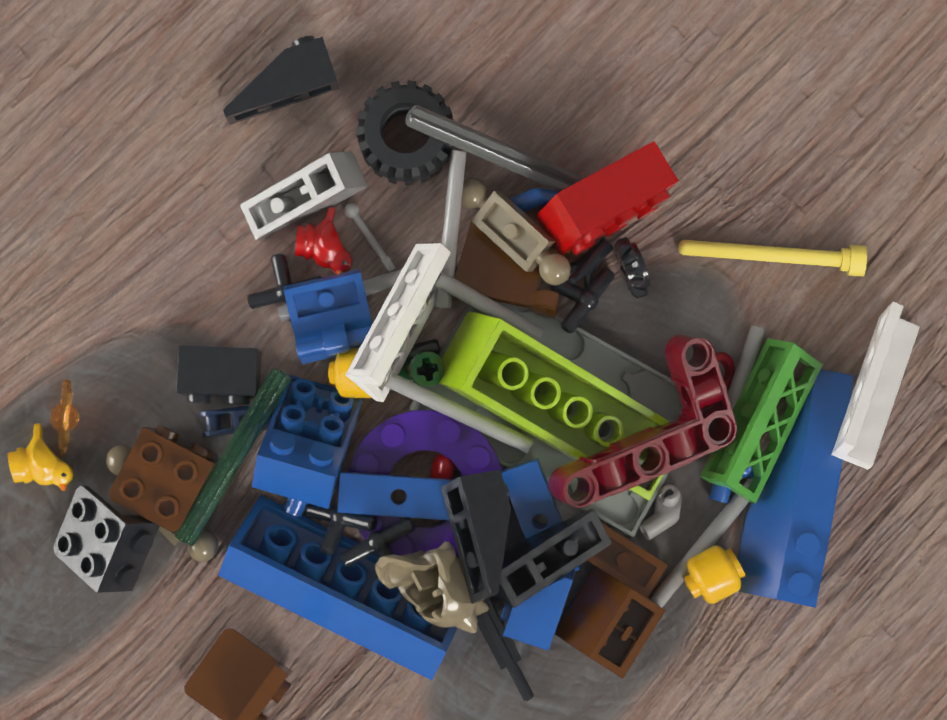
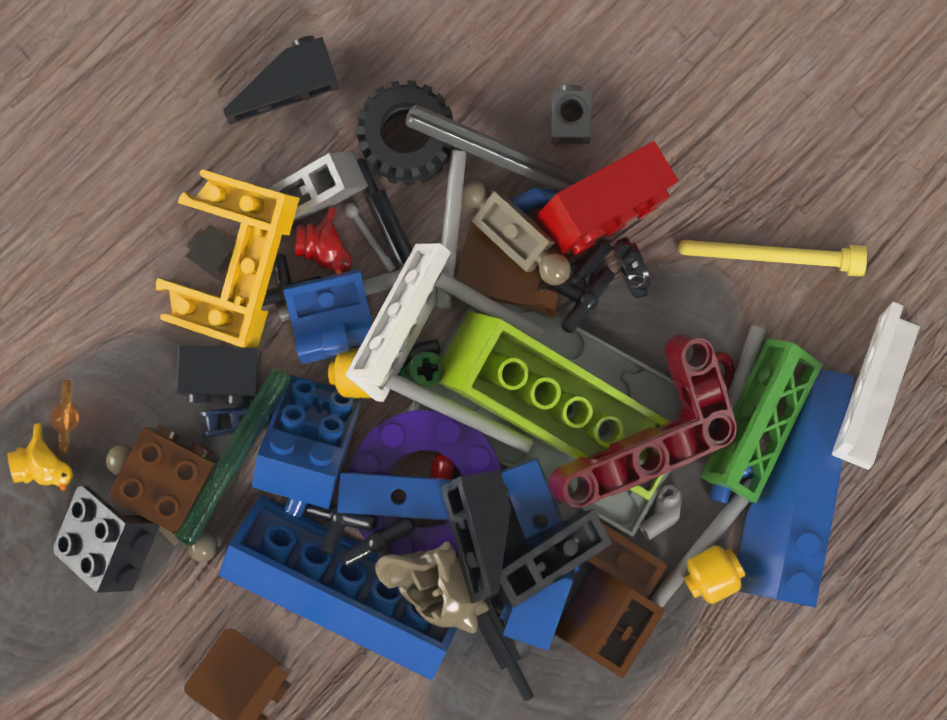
none -> yellow wedge [156,170,300,348]
none -> clear smoke brick [185,225,235,280]
none -> black axle [356,158,412,270]
none -> dark grey brick [550,84,592,144]

